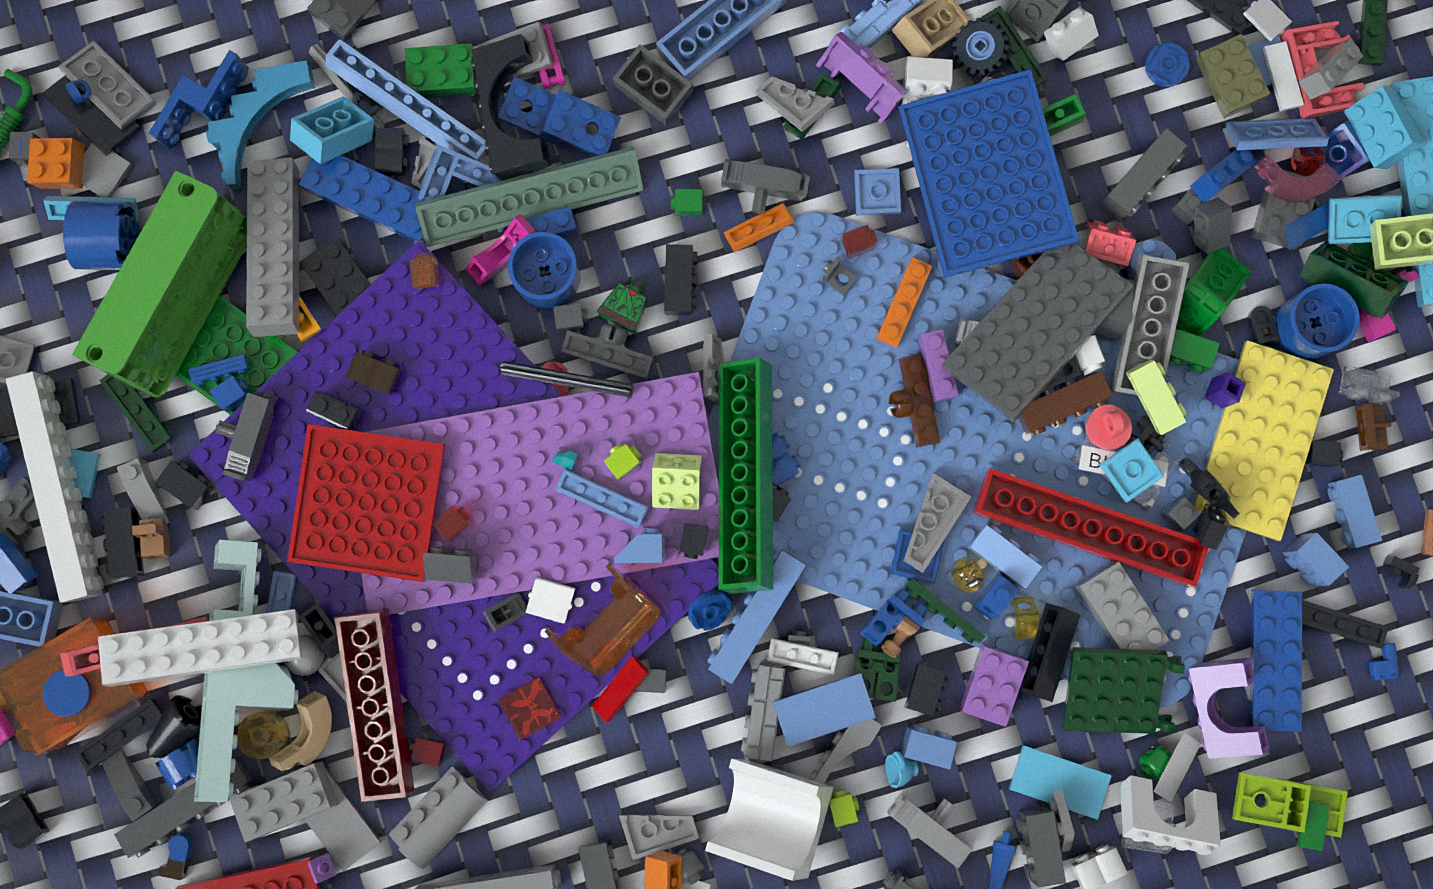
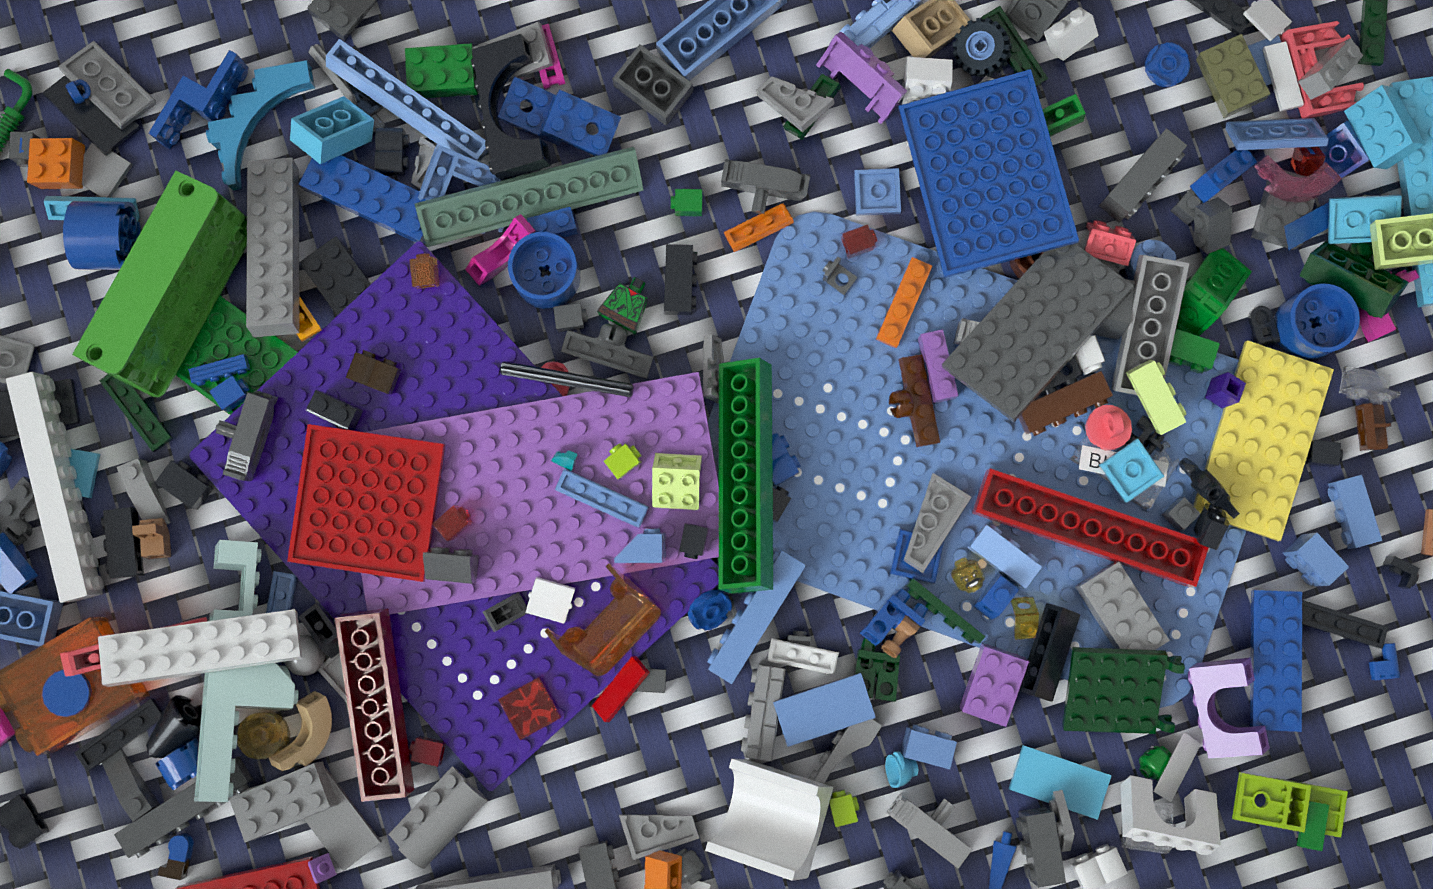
black brick [904,663,948,716] -> none

